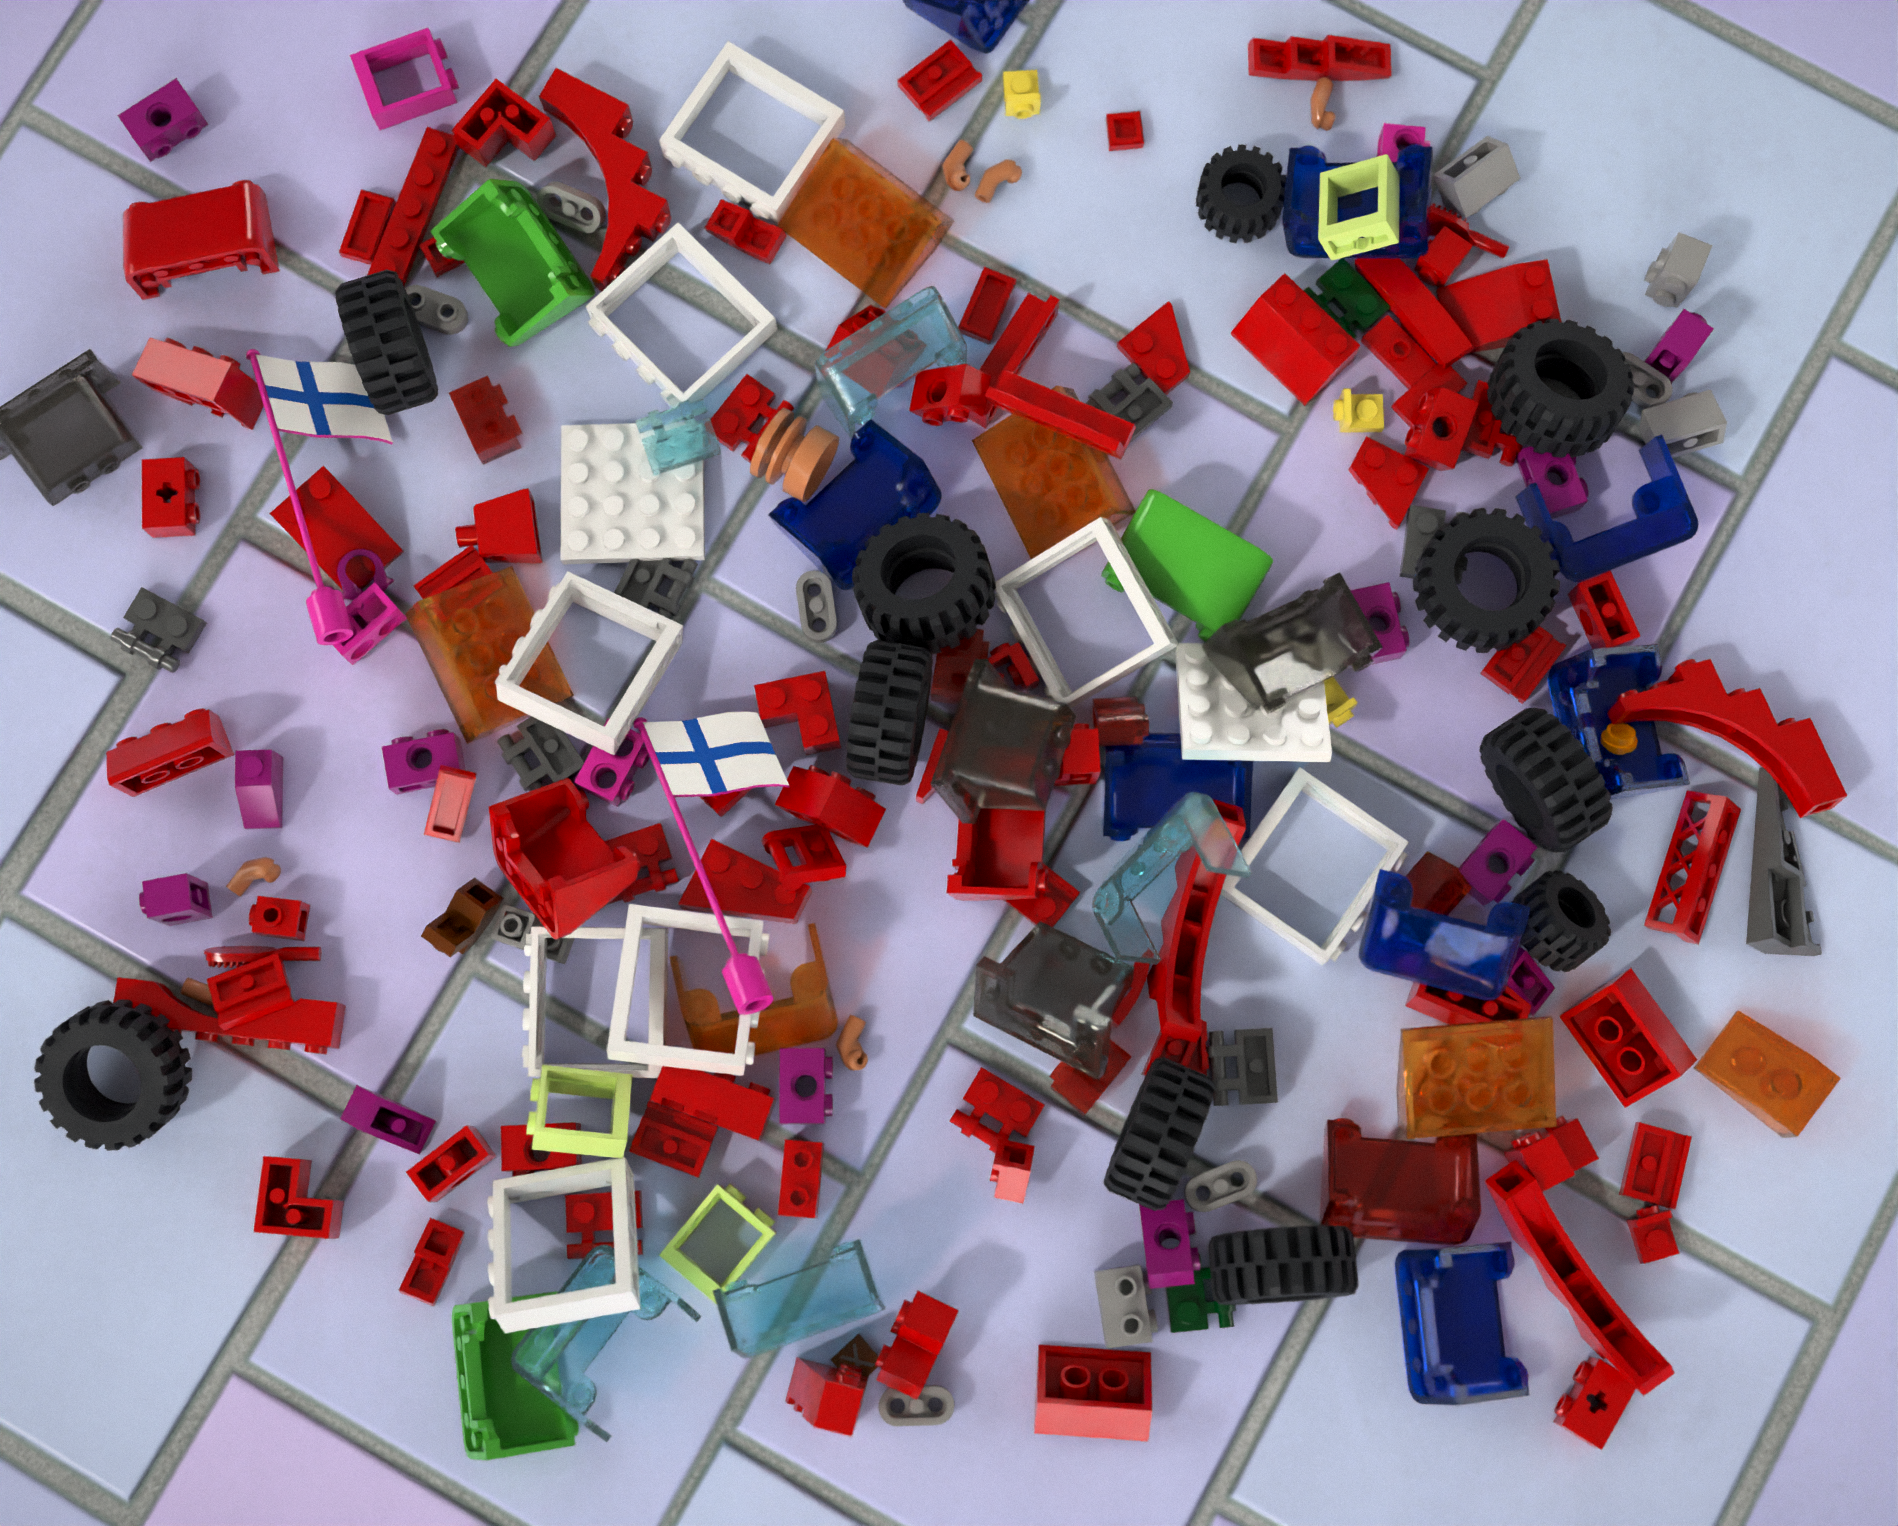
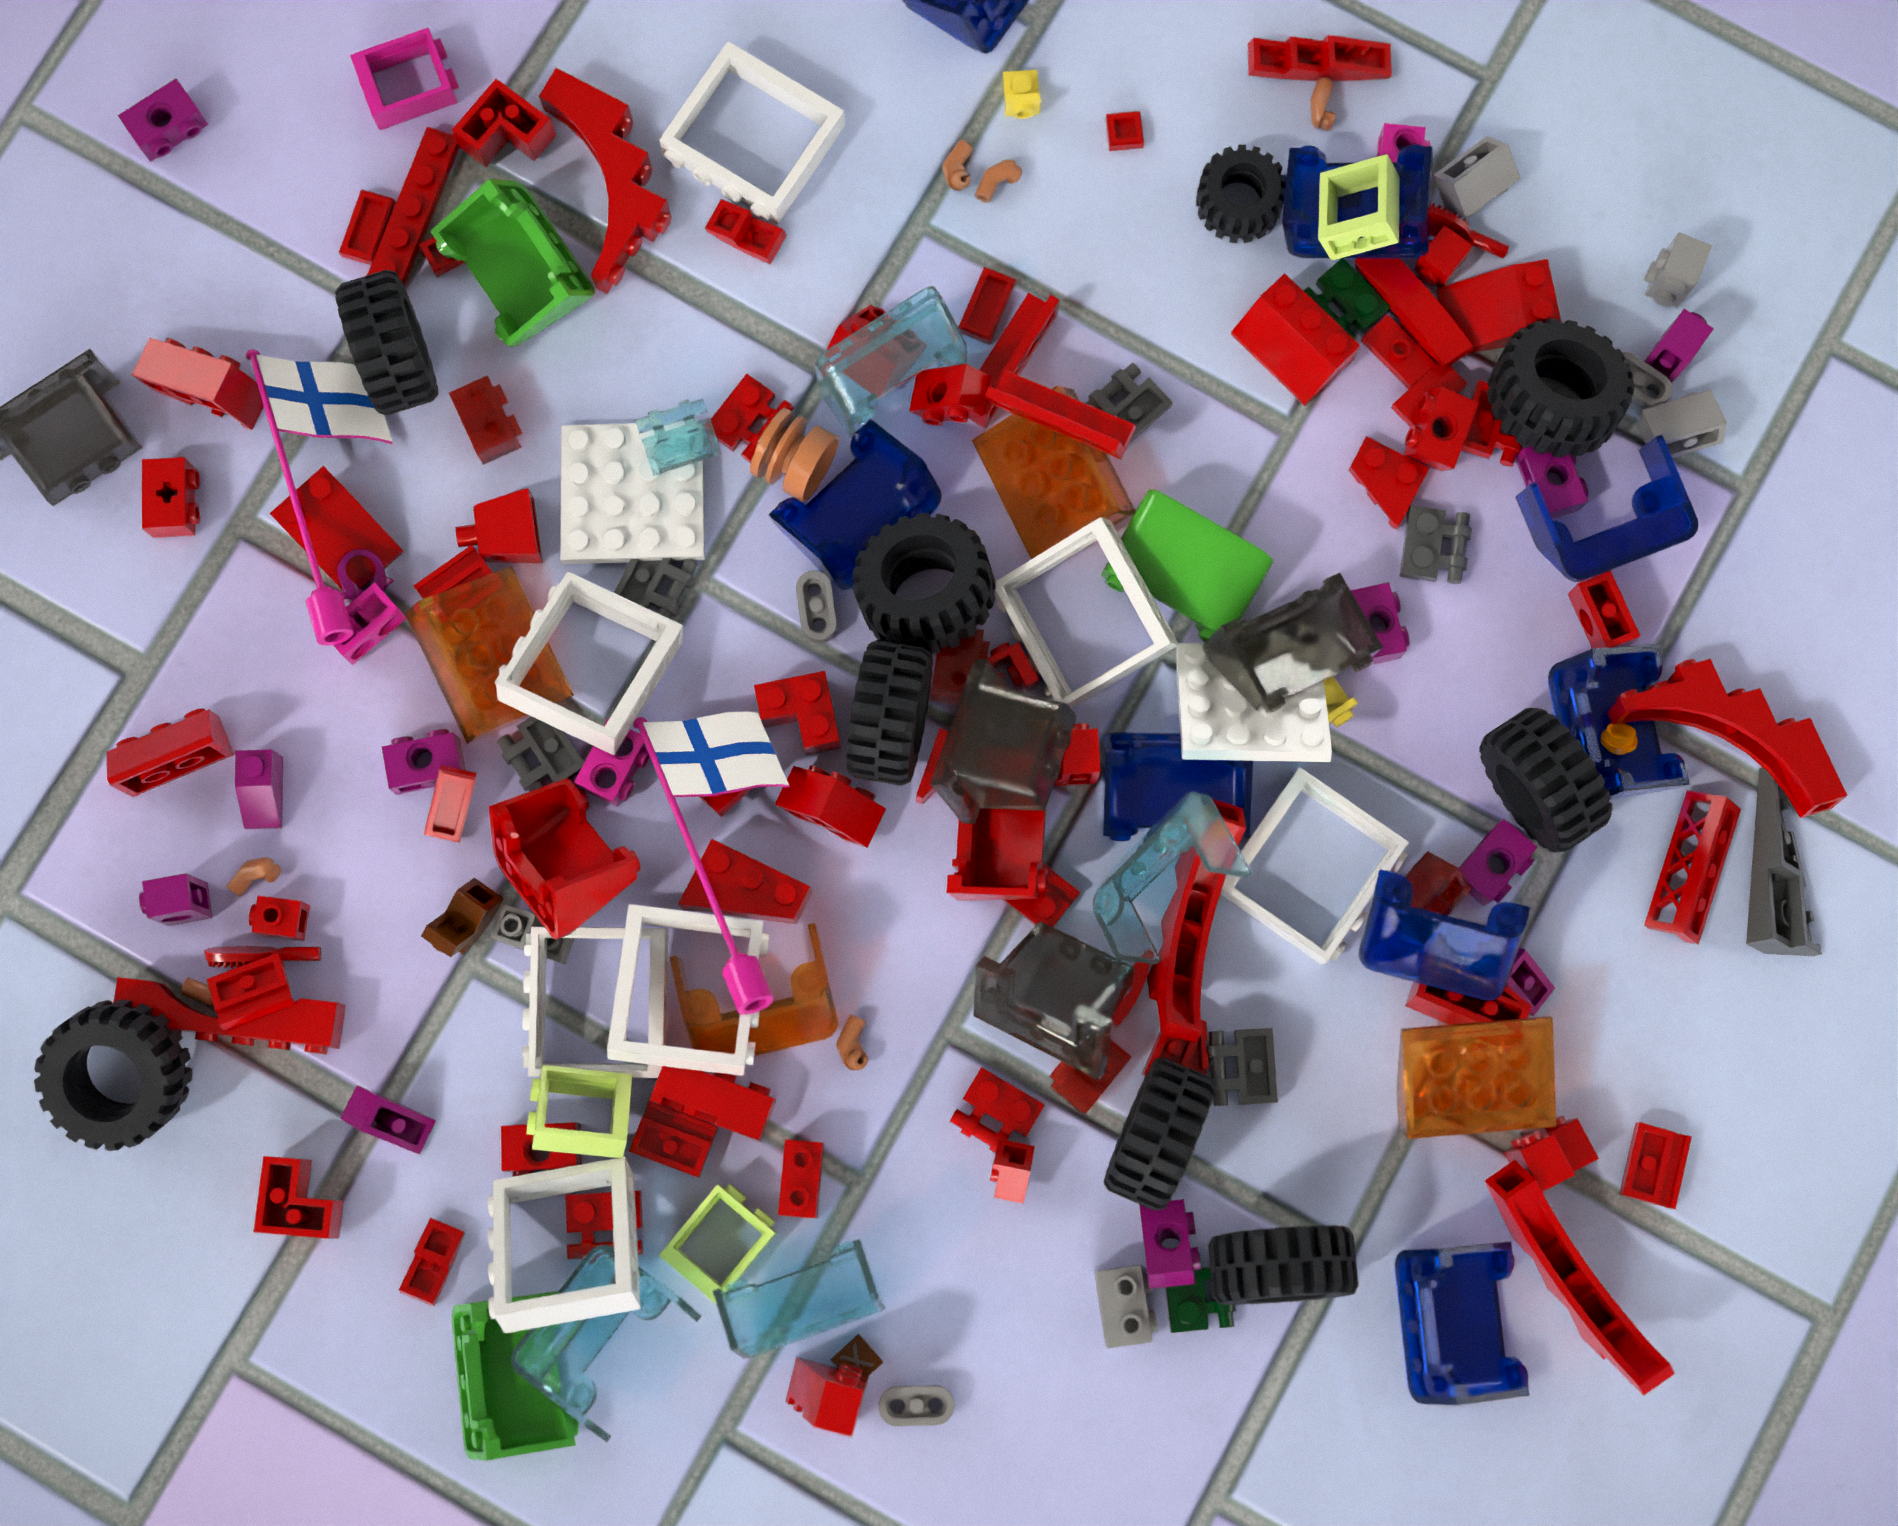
dark grey plate [110,587,207,673] -> none
red windscreen [123,180,280,300] -> none
light grey plate [405,285,468,335] -> none
red brick [406,1125,496,1202] -> none
light grey plate [537,181,606,233] -> none
white window [586,222,777,414] -> none
red plate [604,823,679,904] -> none
red plate [762,825,846,891] -> none
clear orange slope [777,138,954,308] -> none
magenta brick [779,1048,833,1125] -> none
red brick [875,1290,959,1400] -> none
red plate [897,39,982,122] -> none
red slope [1034,1344,1152,1441] -> none
clear red brick [1092,696,1149,747] -> none
red wing [1117,301,1190,395] -> none
light grey plate [1184,1160,1257,1212] -> none
clear red windscreen [1320,1118,1481,1245] -> none
light yellow bracket [1333,388,1384,432] -> none
black tyre [1413,508,1560,653] -> none
red plate [1480,626,1567,704] -> none
black tyre [1509,870,1611,972] -> none
red brick [1553,1357,1636,1450] -> none
red slope [1559,968,1697,1108] -> none
red bracket [1626,1205,1680,1264] -> none
clear orange slope [1694,1010,1841,1138] -> none

